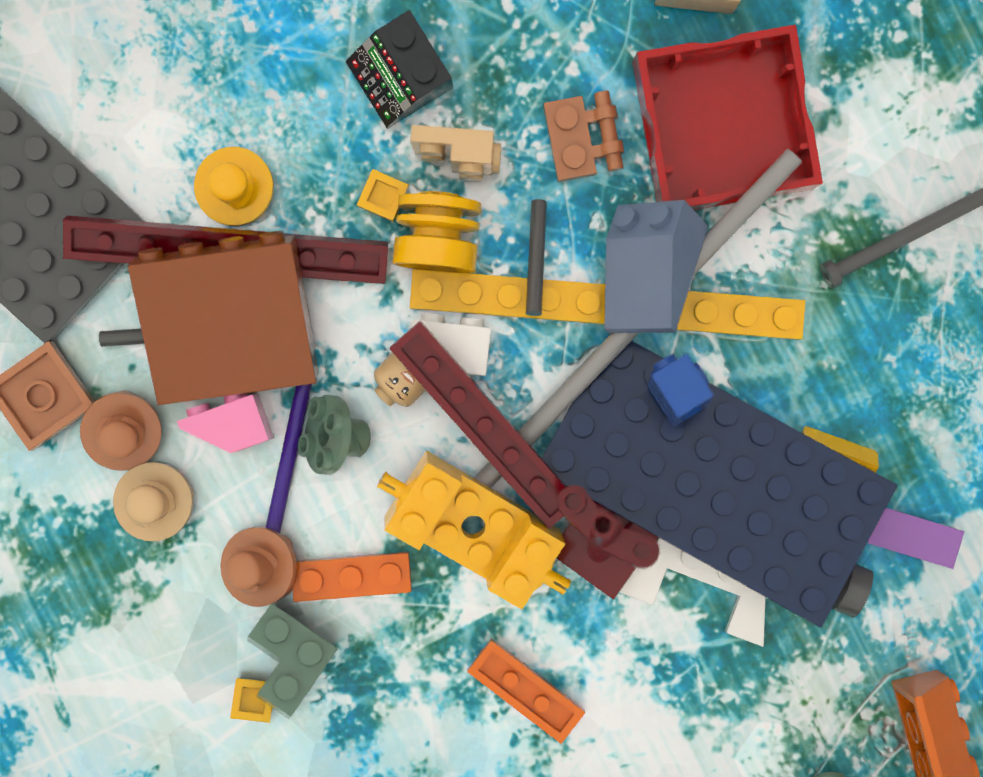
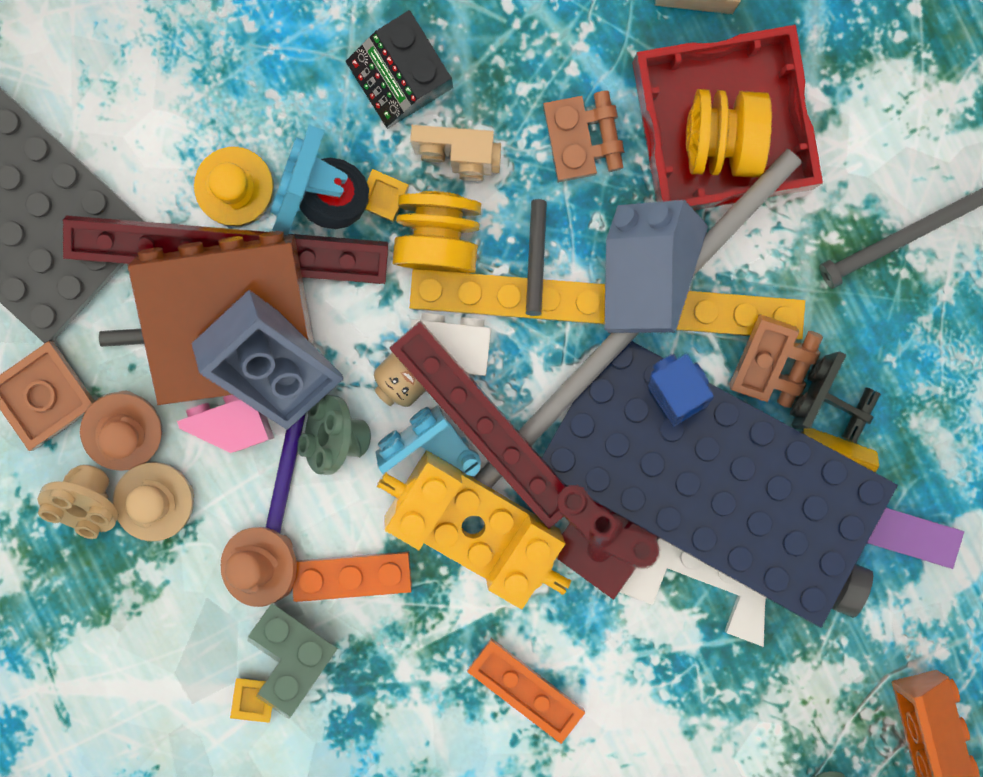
none -> tan plate [37,465,118,539]
none -> sand blue slope [192,290,344,430]
none -> plate [270,125,369,235]
none -> medium azure plate [375,405,481,476]
none -> yellow wheel [686,89,772,178]
none -> nougat plate [729,314,823,408]
none -> pearl dark grey plate [790,351,881,444]

